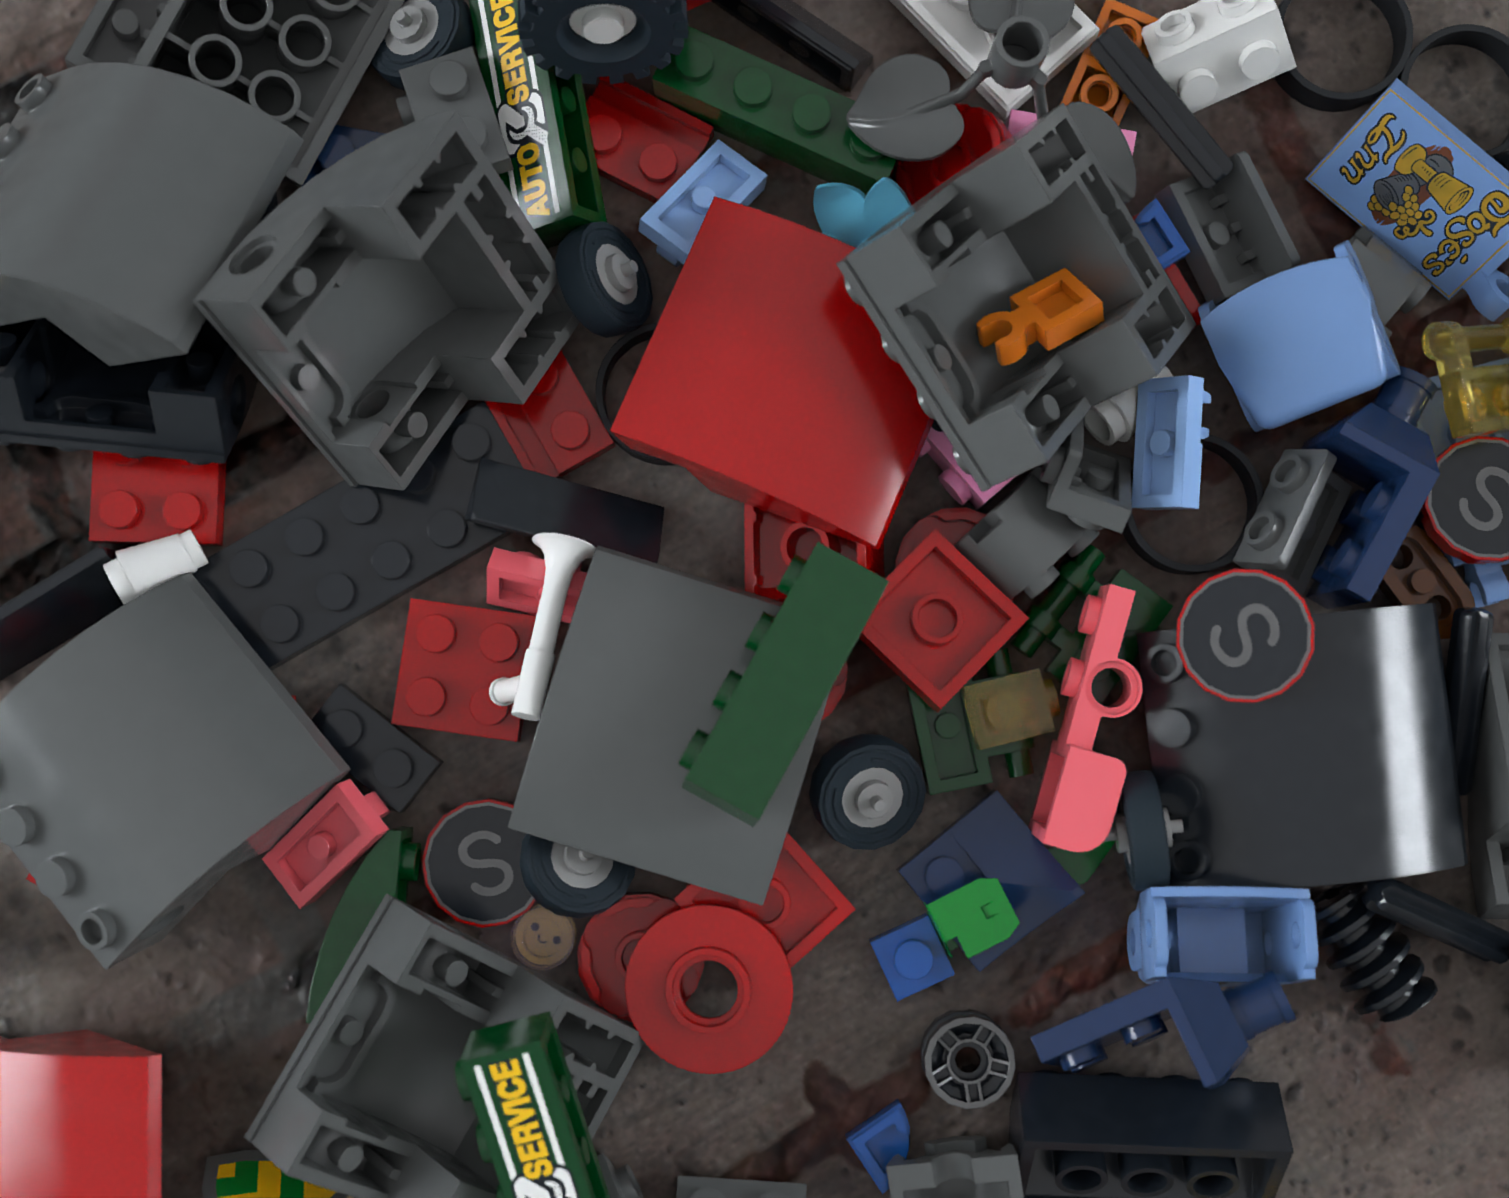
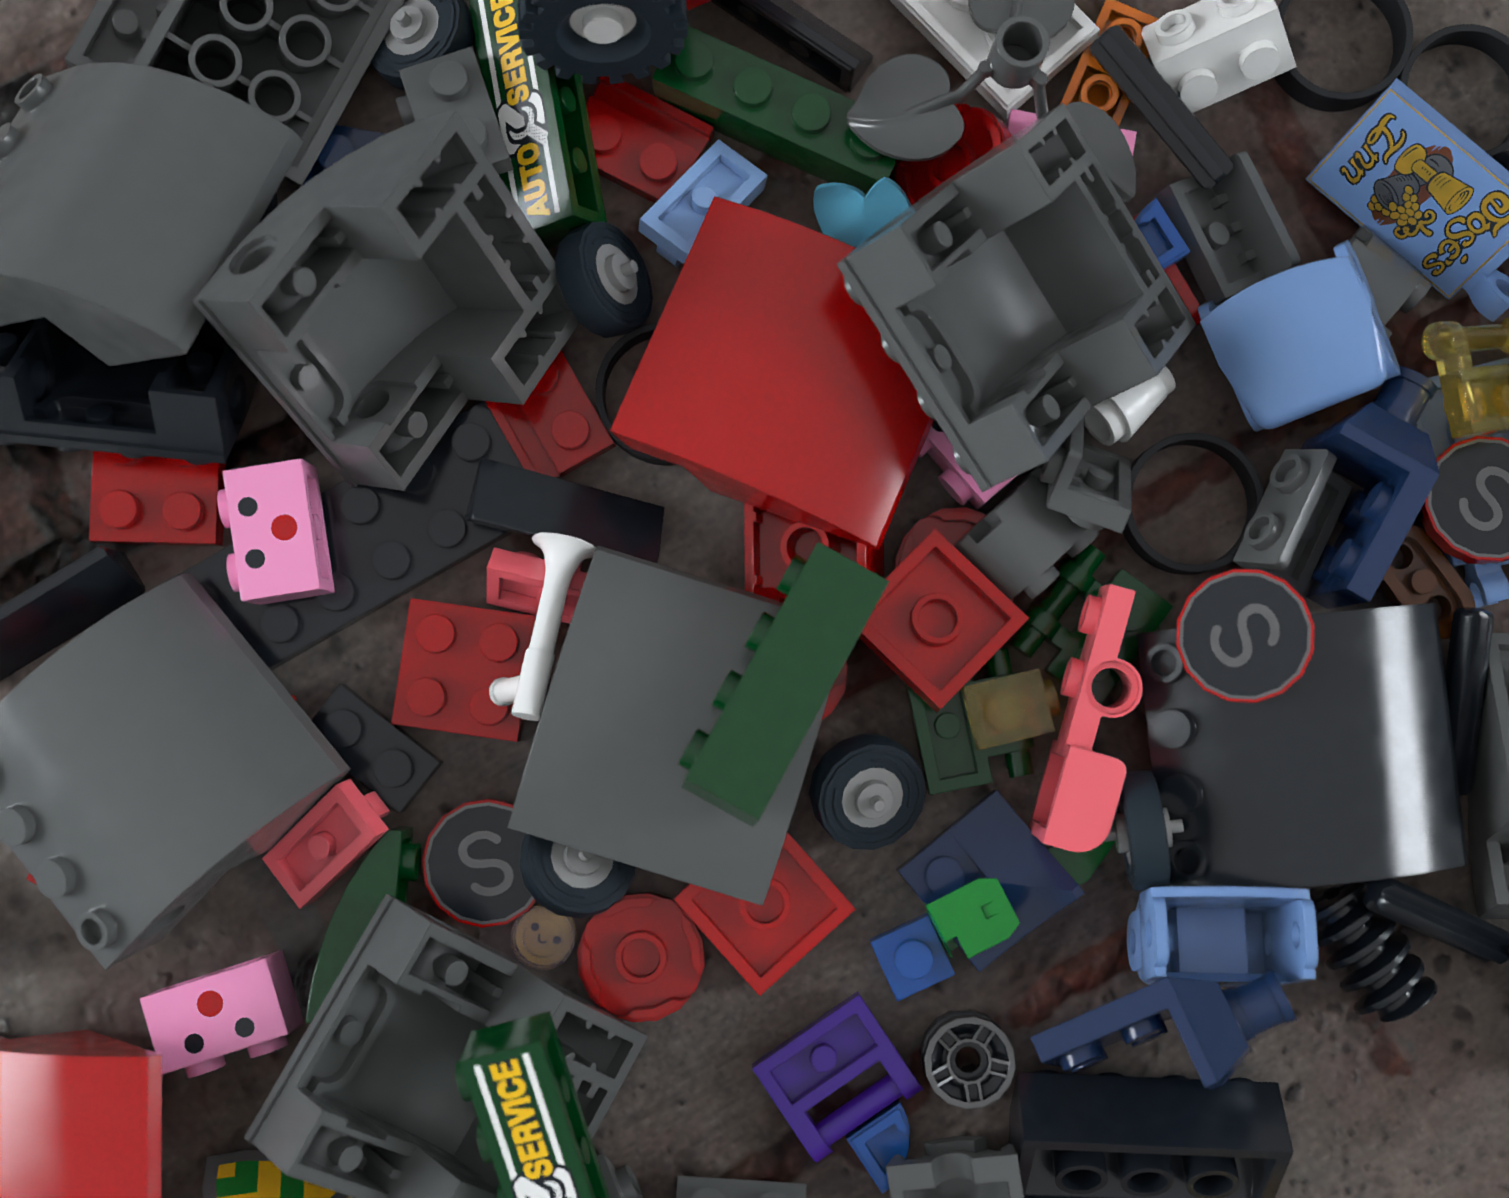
white cone [103,529,209,605] -> none
red piece [625,904,794,1074] -> none
orange plate [976,268,1104,366] -> none
light blue plate [1132,375,1211,510] -> none
none -> bright pink brick [139,950,304,1078]
none -> bright pink brick [217,459,335,605]
none -> dark purple plate [752,991,923,1163]

